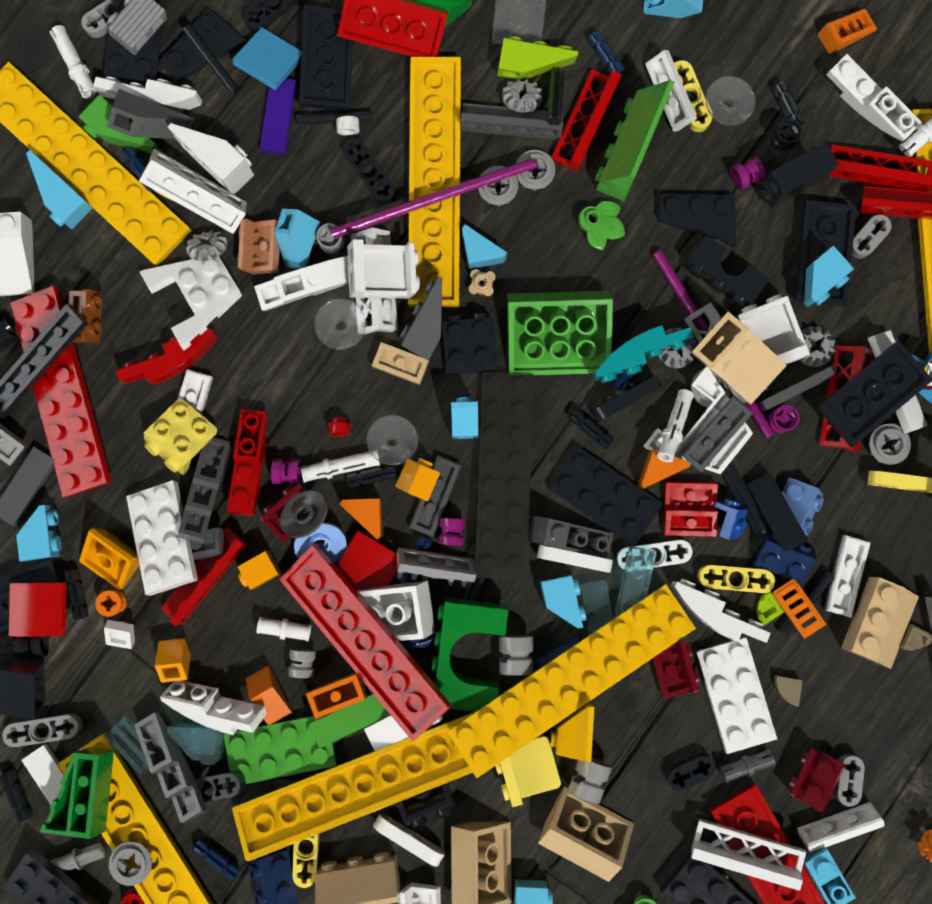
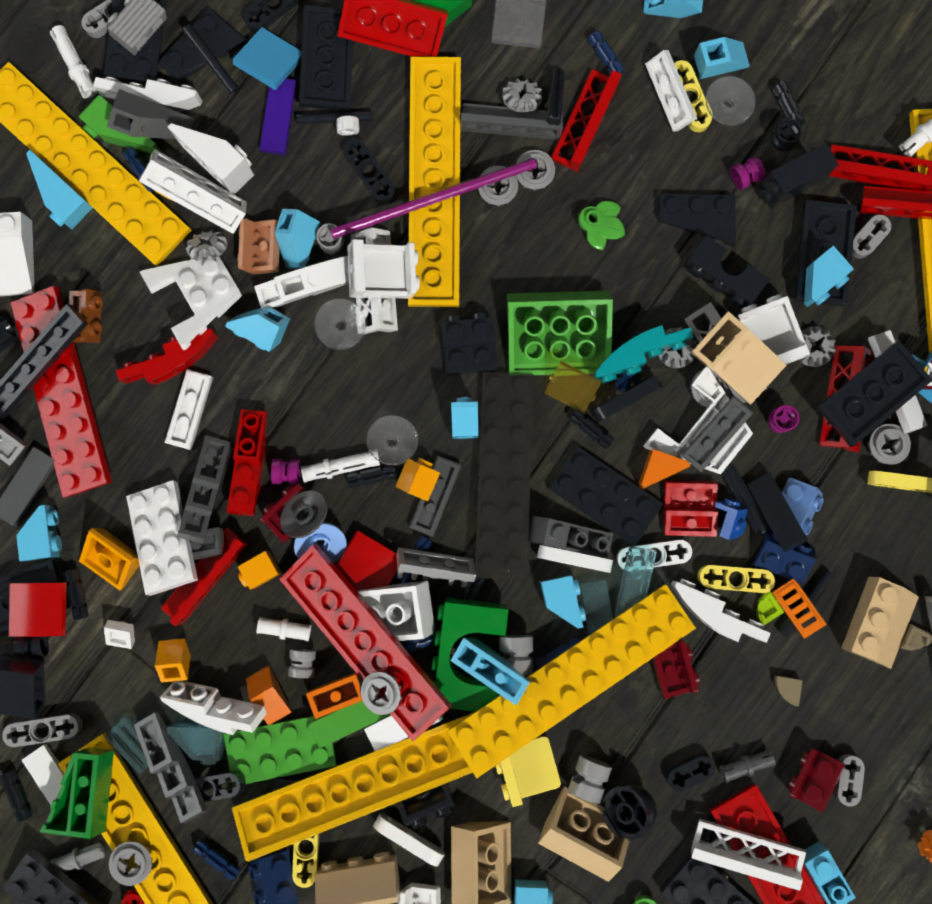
orange wheel [95,590,128,617] -> none
light yellow bracket [144,399,217,476] -> none
red plate [327,418,352,436] -> none
orange slope [339,499,382,539] -> none
tan plate [372,342,429,385] -> none
dark grey slope [400,275,443,360] -> none
magenta wheel [438,518,466,546] -> none
medium azure slope [462,225,507,269] -> none
tan plate [469,269,495,296] -> none
lime slope [497,37,578,80] -> none
yellow slope [550,701,594,762] -> none
bright green slope [595,80,675,201] -> none
magenta piece [652,250,775,438] -> none
white pin [657,389,694,462] -> none
white plate [695,637,777,754] -> none
dark grey tile [757,367,835,412] -> none
white tile [797,802,884,853] -> none
orange slope [818,8,877,54] -> none
white tile [824,535,871,618] -> none
white slope [826,54,922,141] -> none
none -> medium azure slope [225,306,290,352]
none -> light grey gear [361,671,403,715]
none -> medium azure slope [451,637,531,705]
none -> clear yellow piece [545,361,602,413]
none -> black cylinder [603,784,657,841]
none -> medium azure slope [694,37,750,79]

